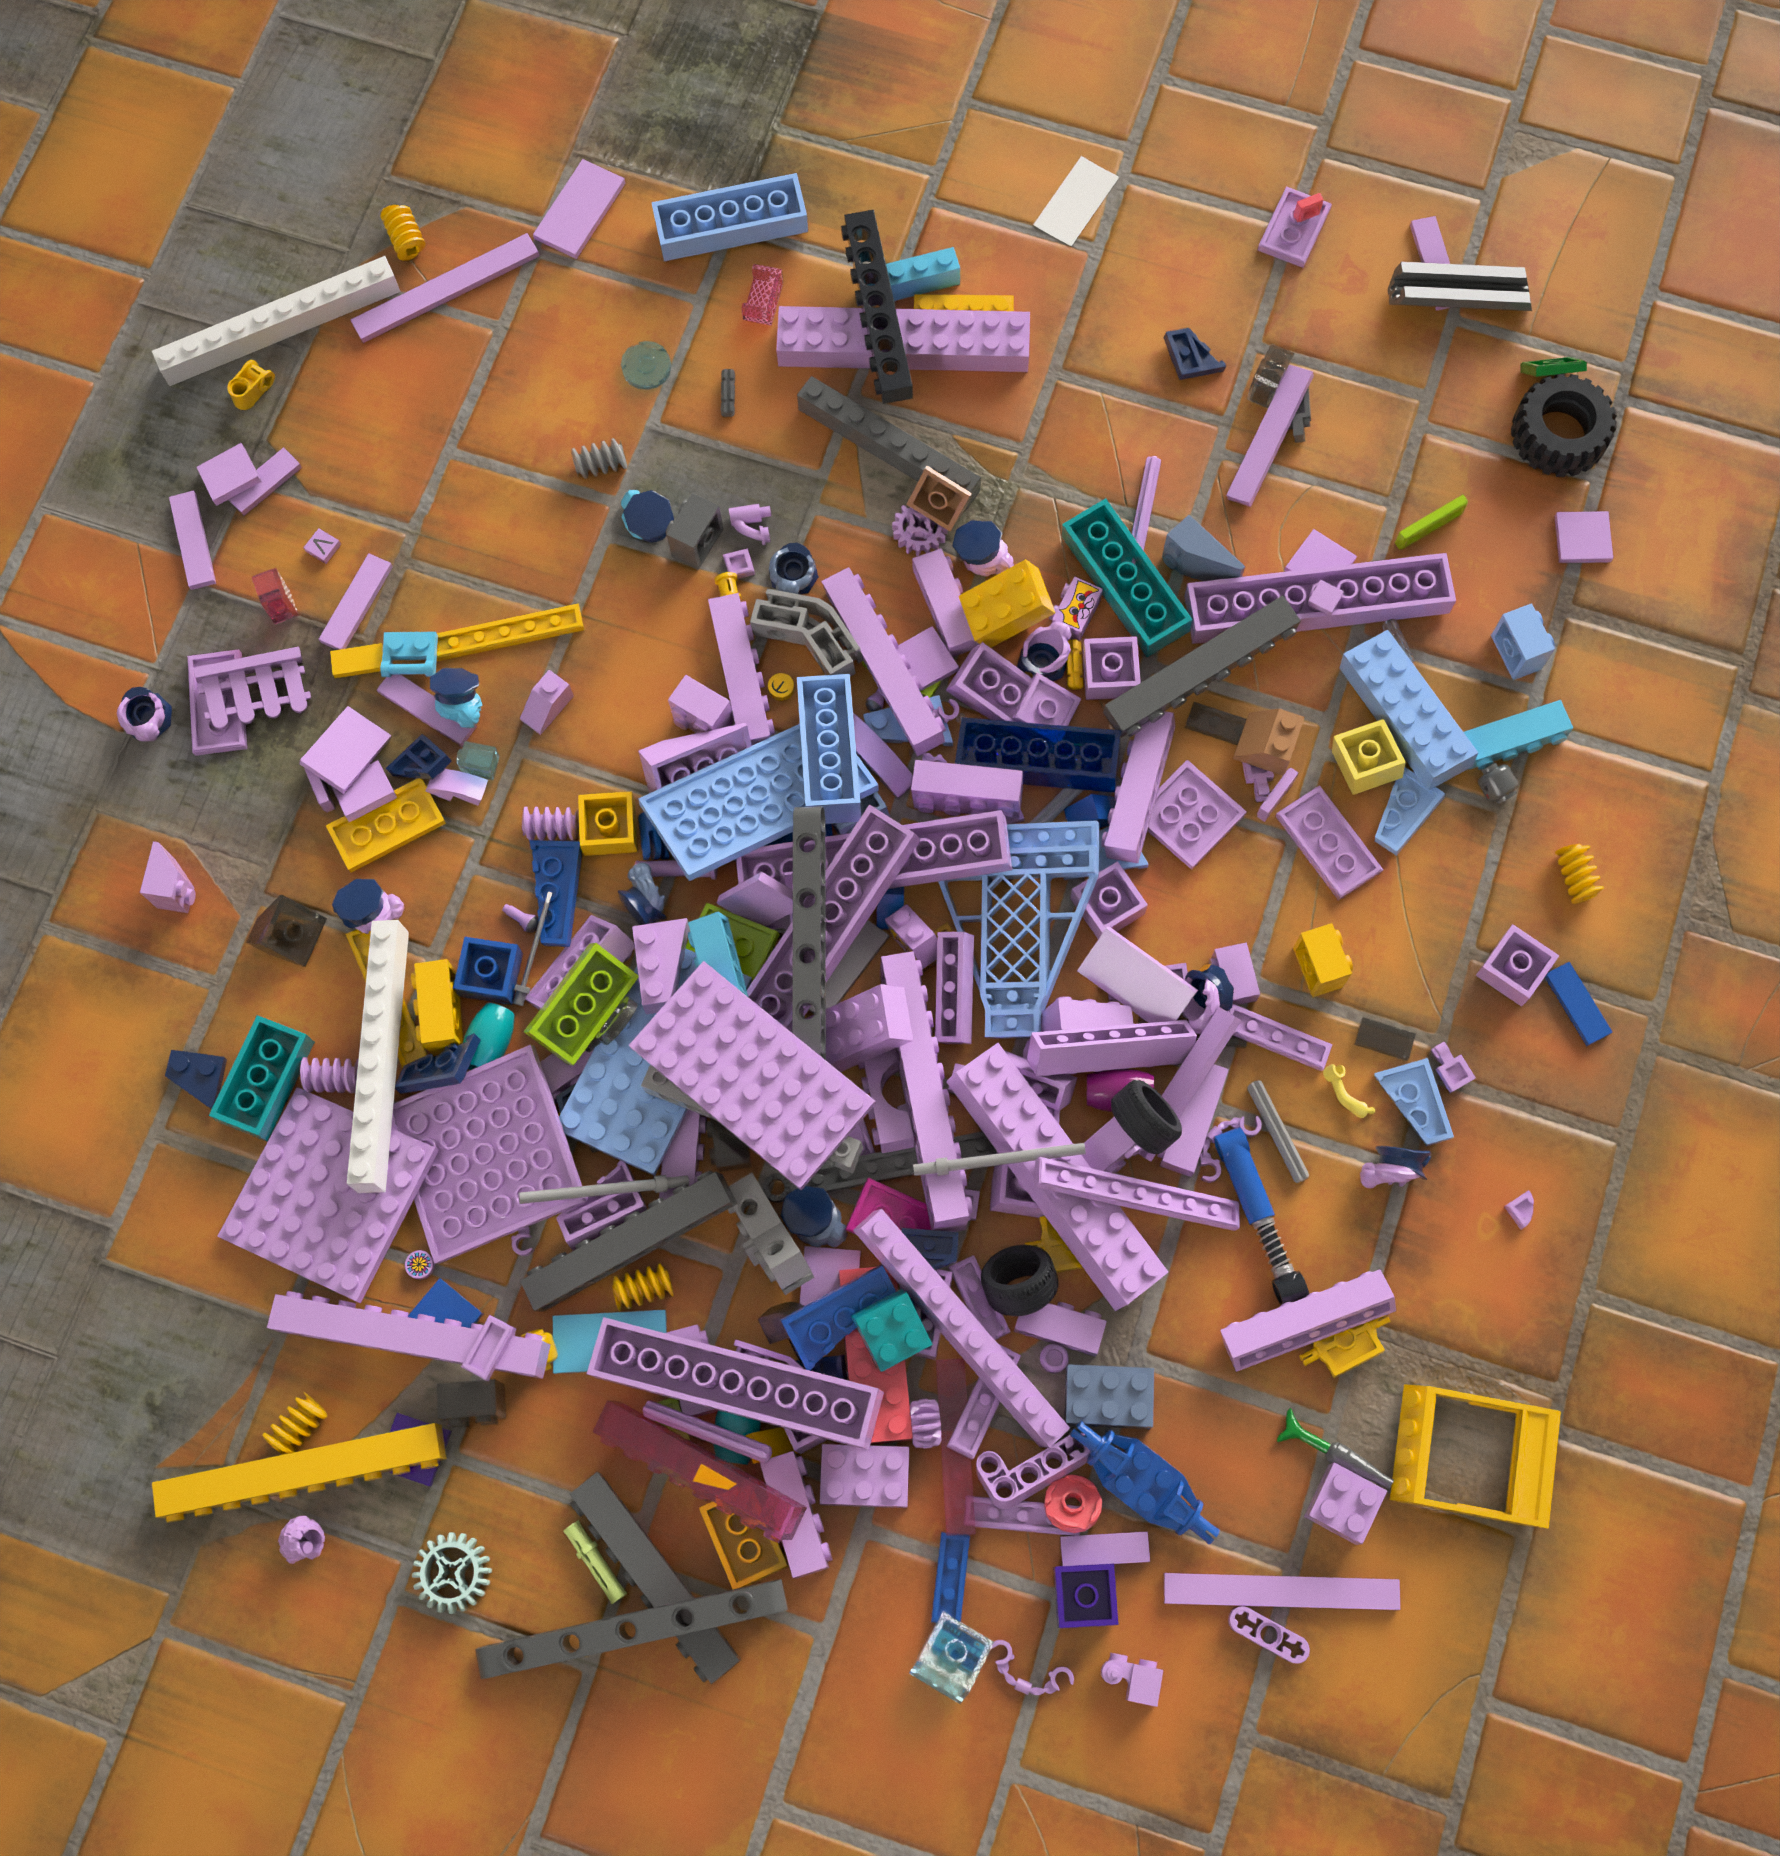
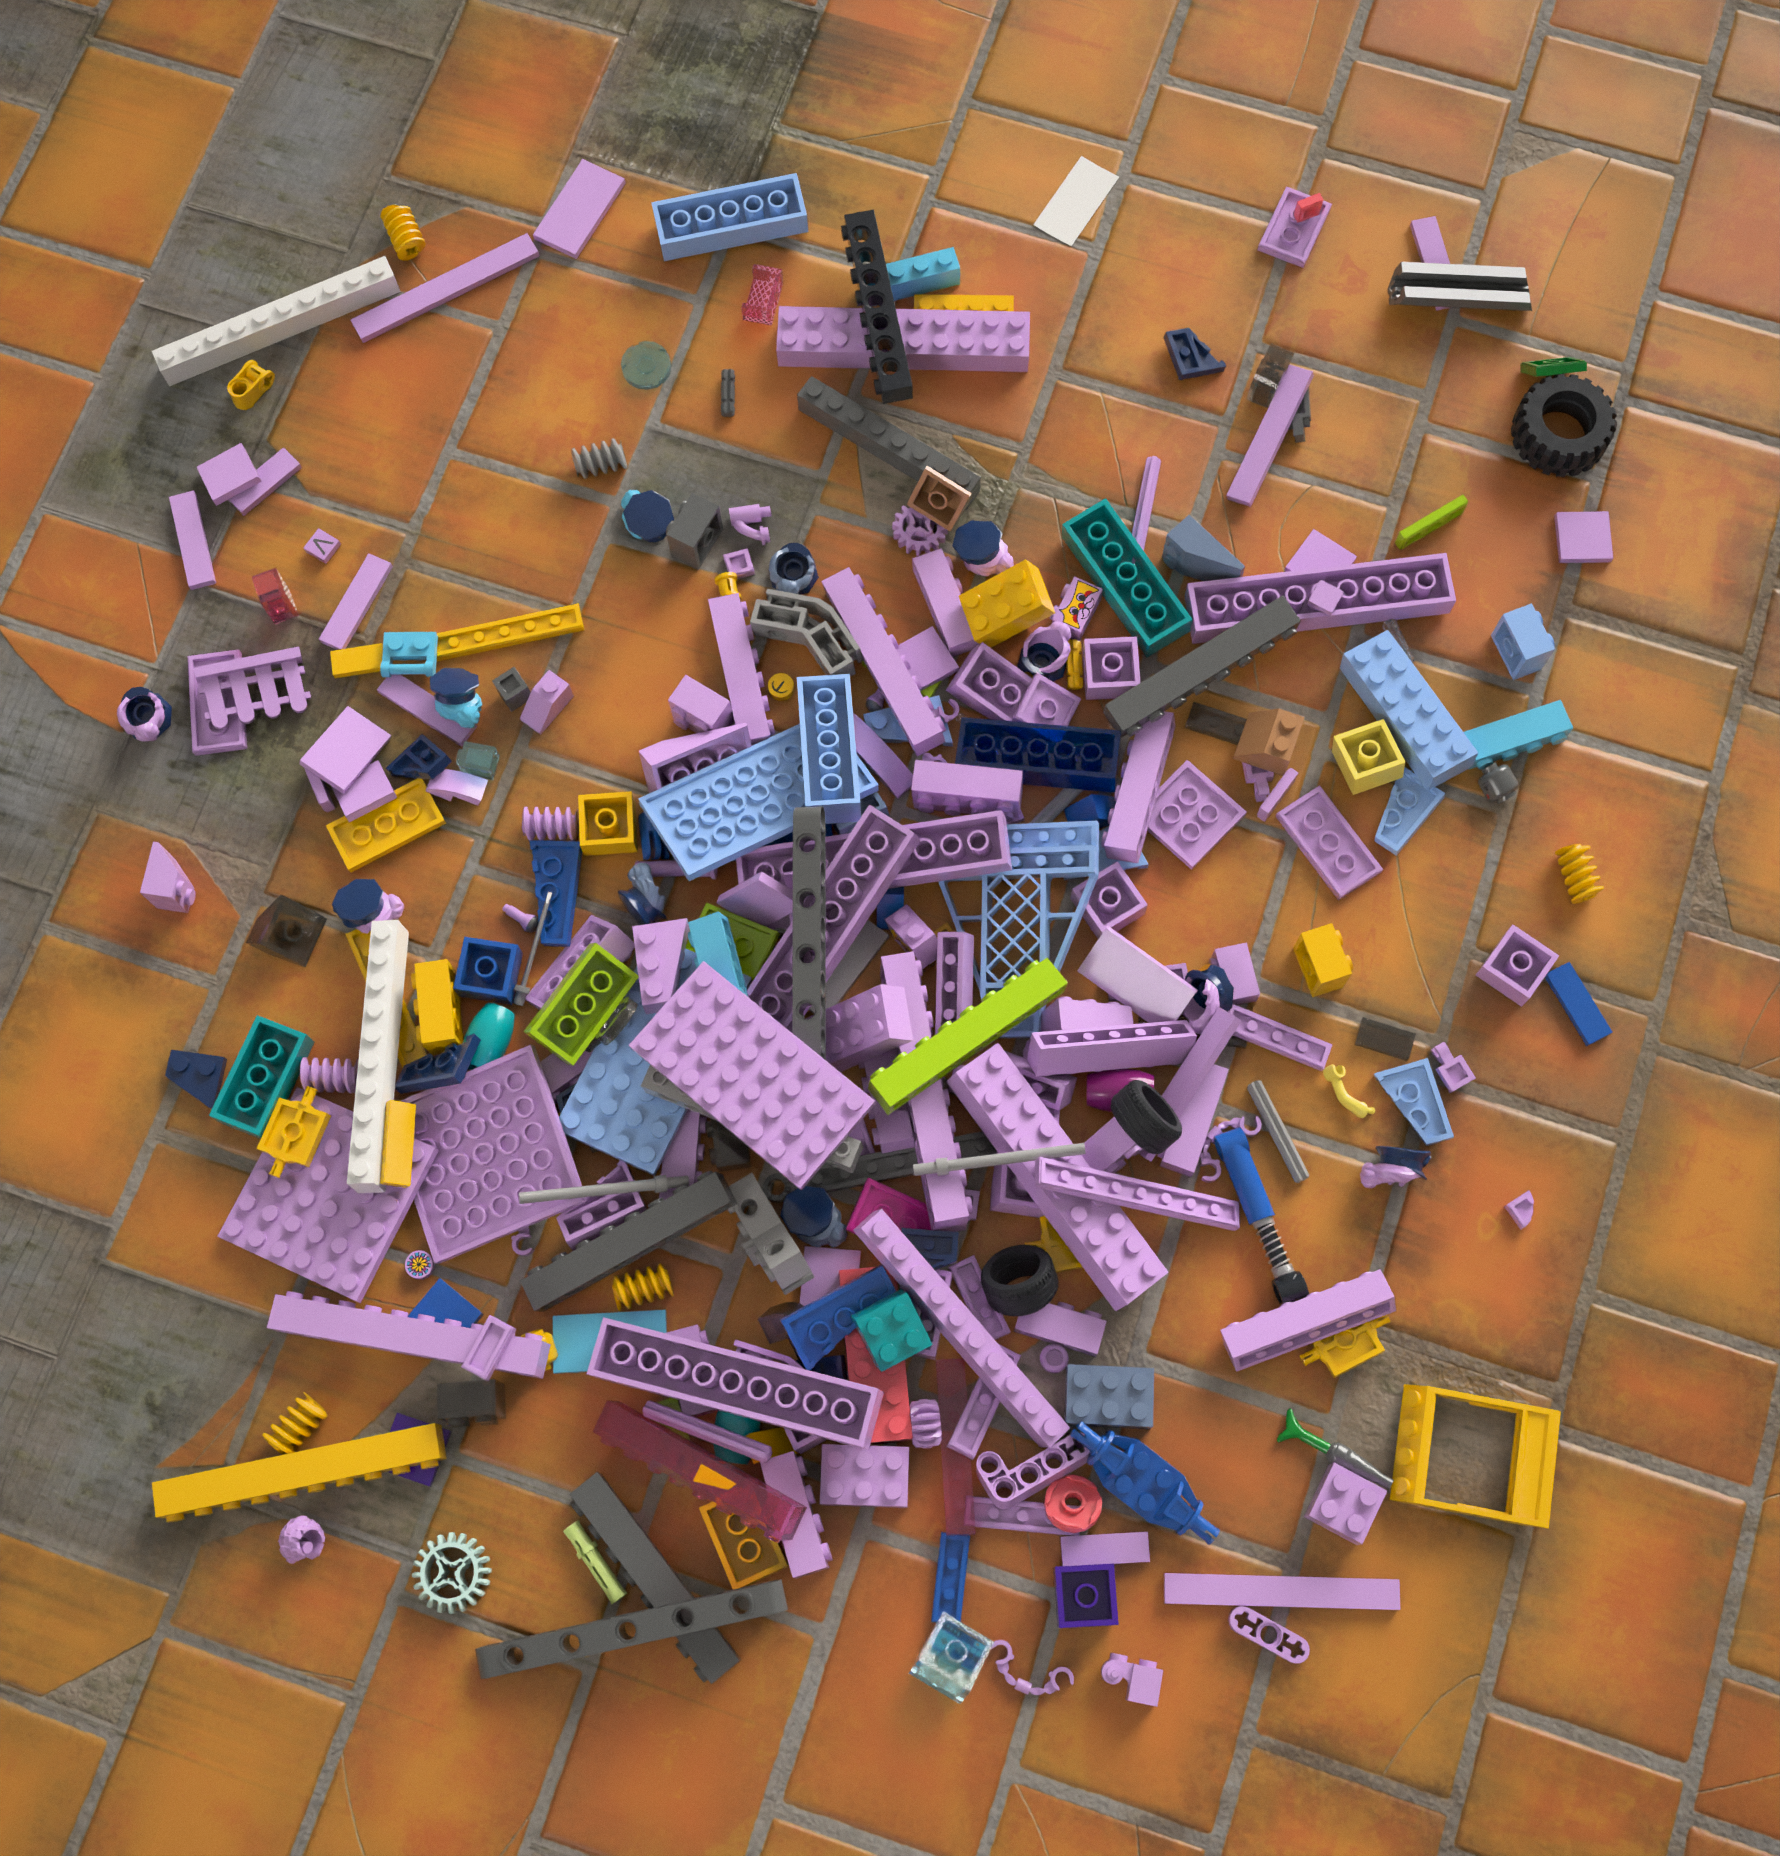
none -> yellow plate [257,1086,331,1178]
none -> yellow tile [380,1100,416,1188]
none -> dark grey brick [492,667,531,712]
none -> lime brick [868,957,1068,1115]

